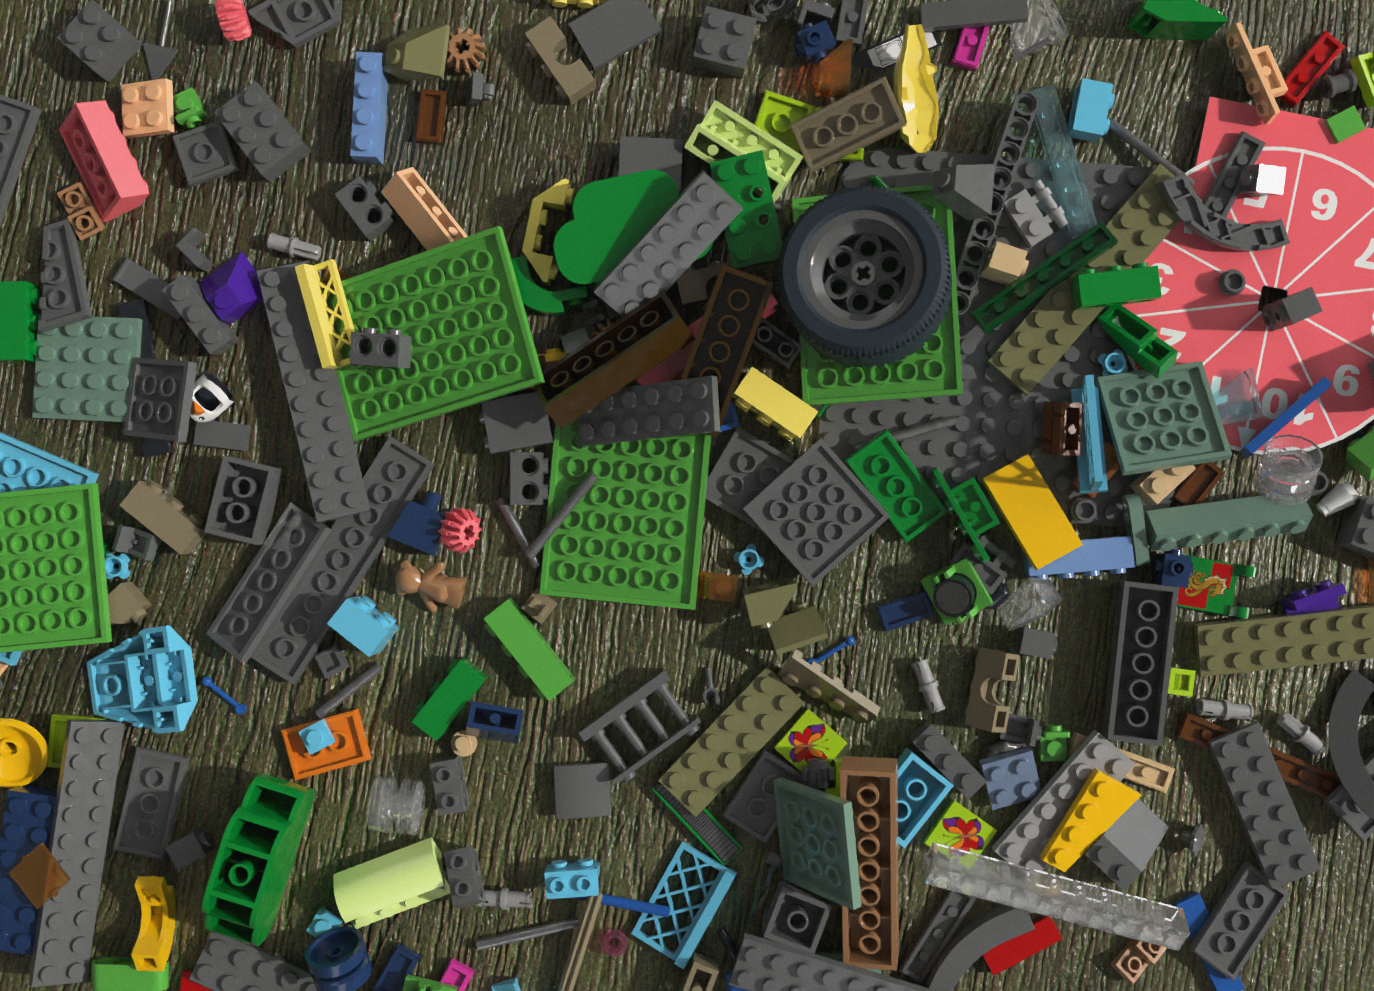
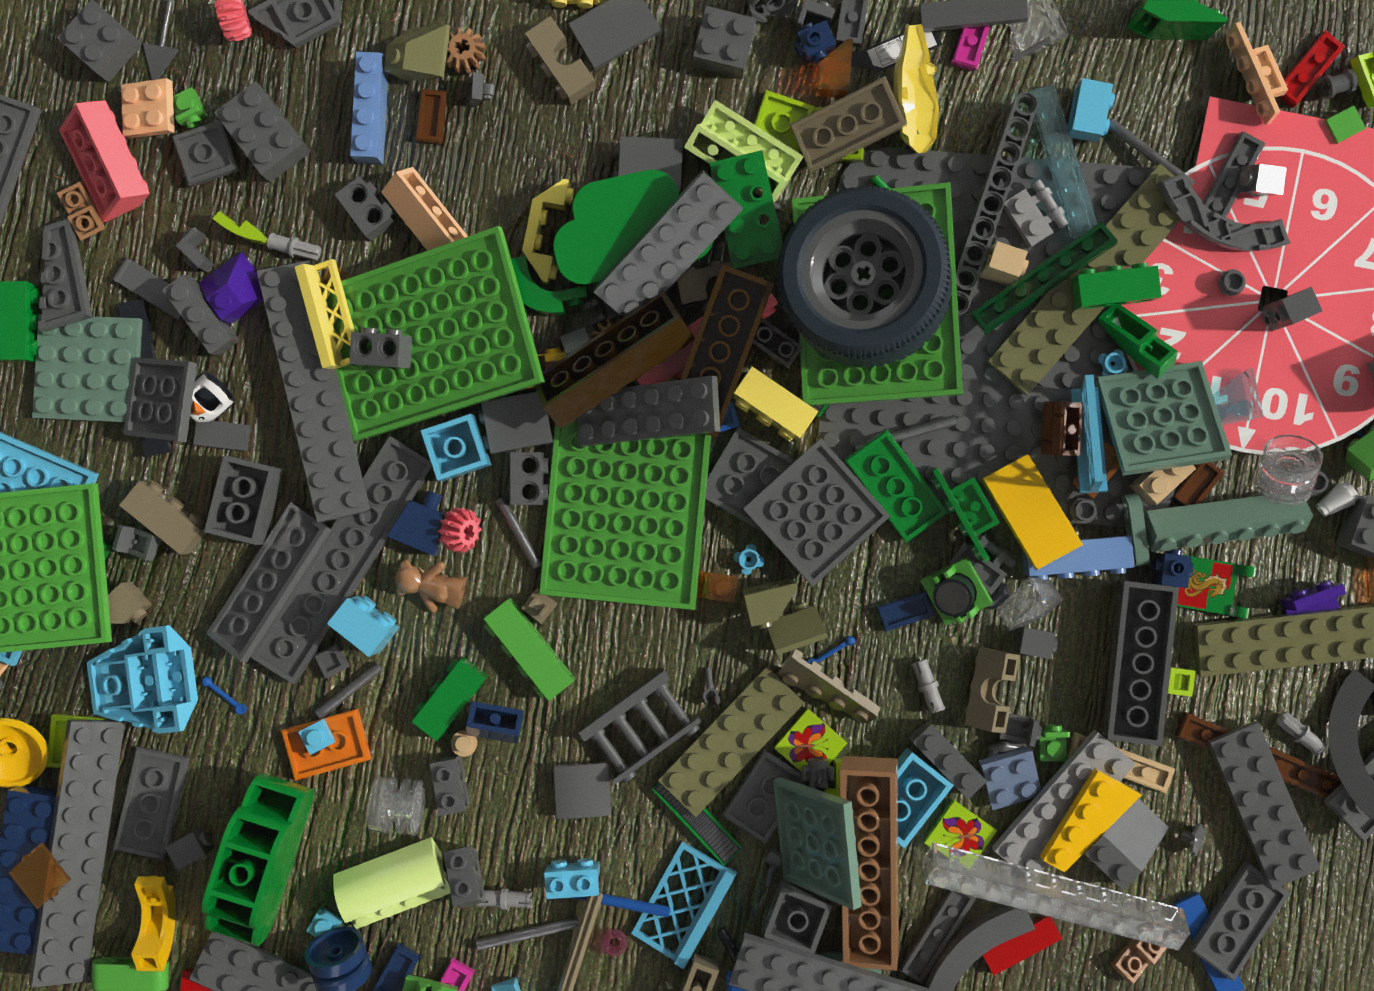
medium azure plate [105,553,131,579] -> none
flat silver bar [525,472,598,559] -> none
dark grey slope [932,164,995,221] -> none
light grey pin [1196,698,1254,721] -> none
blue tile [1239,377,1331,459] -> none
none -> lime slope [212,211,268,246]
none -> medium azure brick [421,414,492,482]

